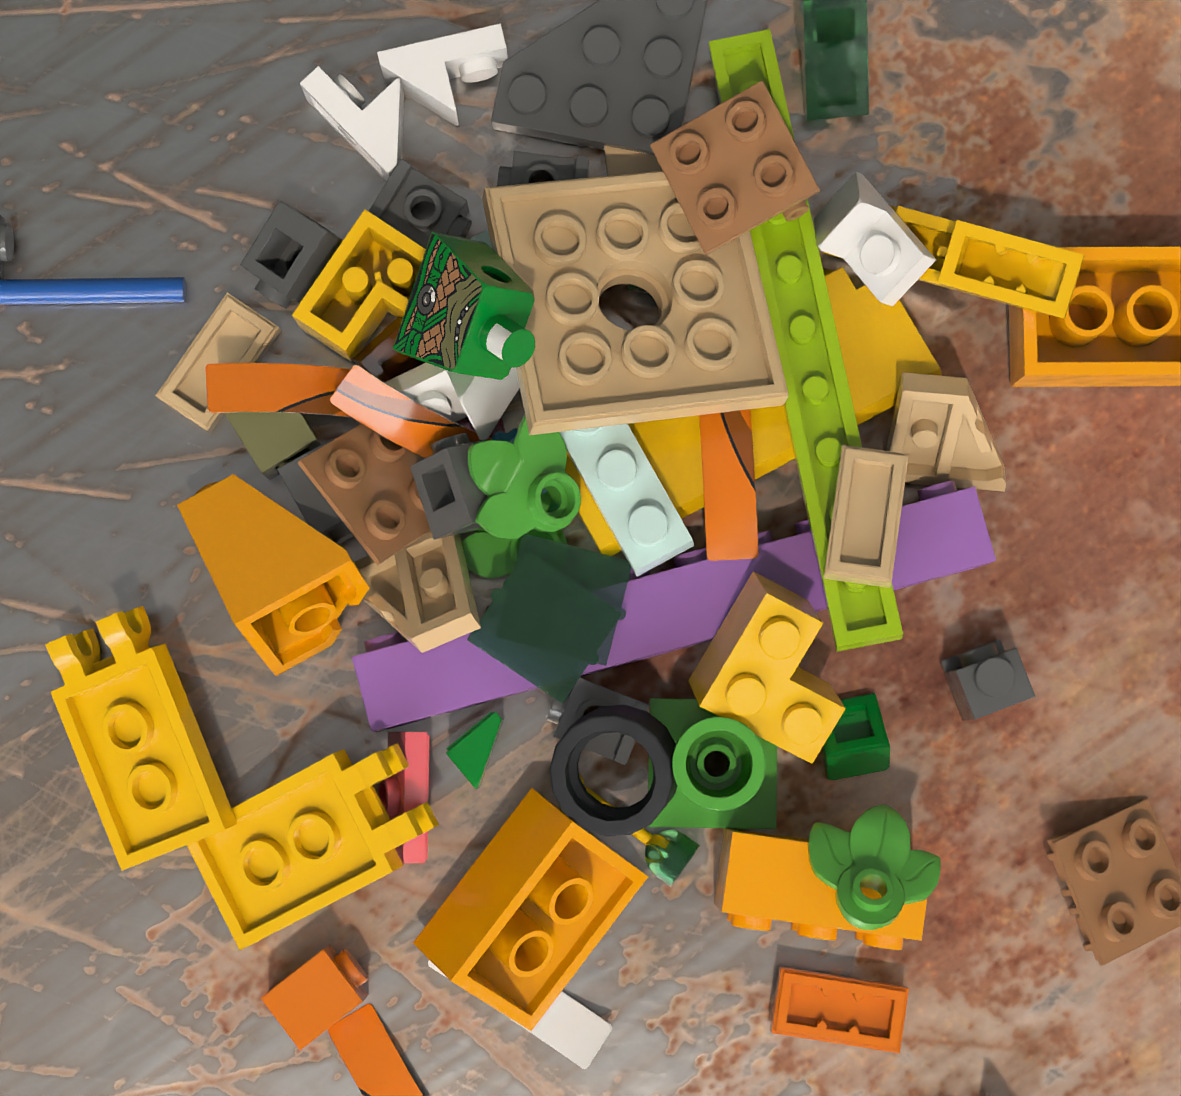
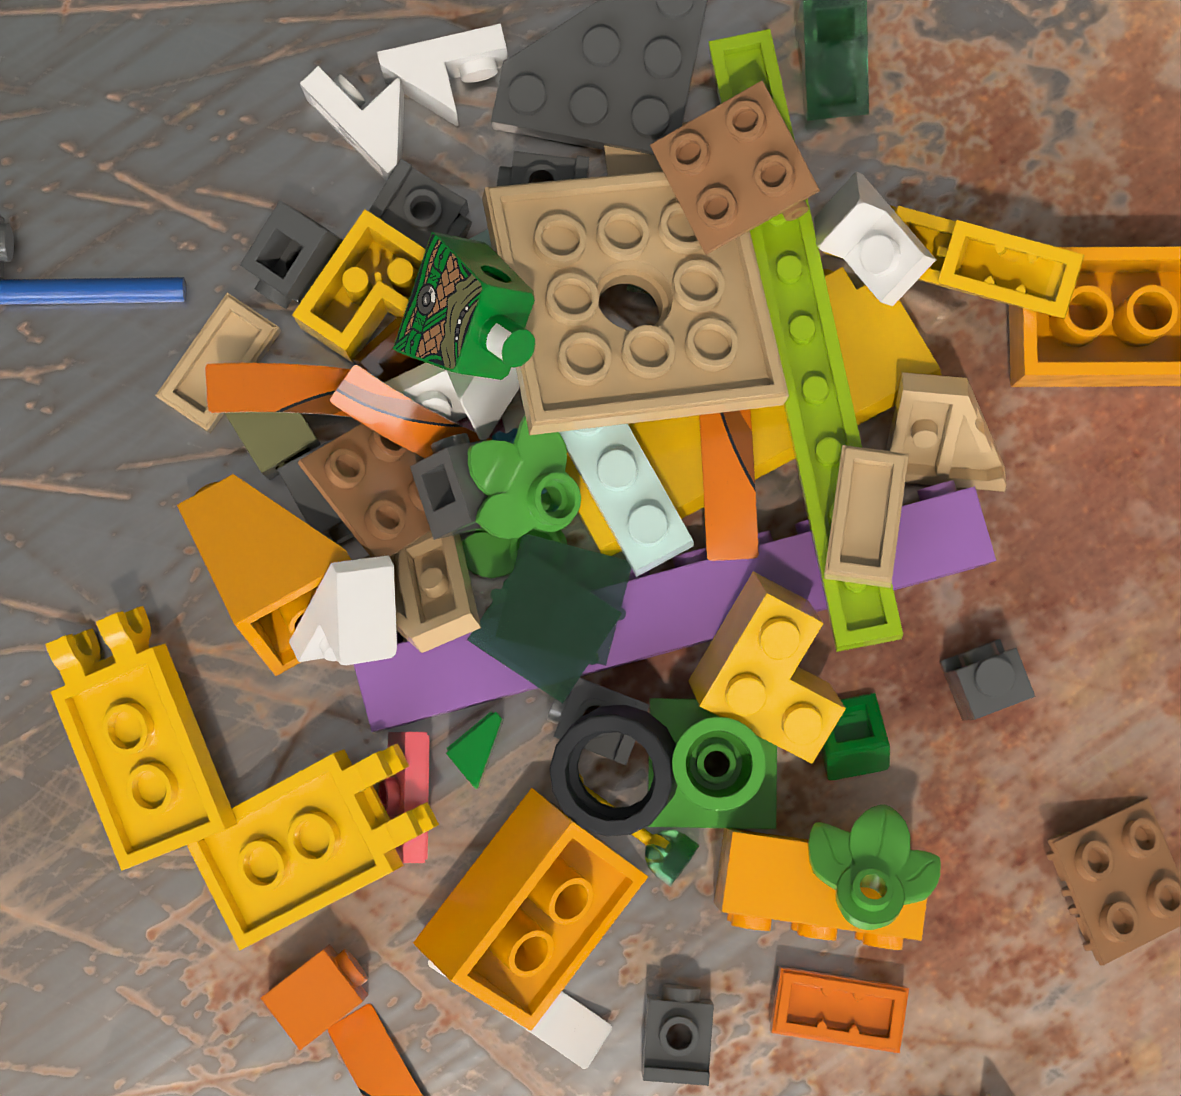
none -> white slope [289,555,397,665]
none -> dark grey brick [641,985,714,1086]

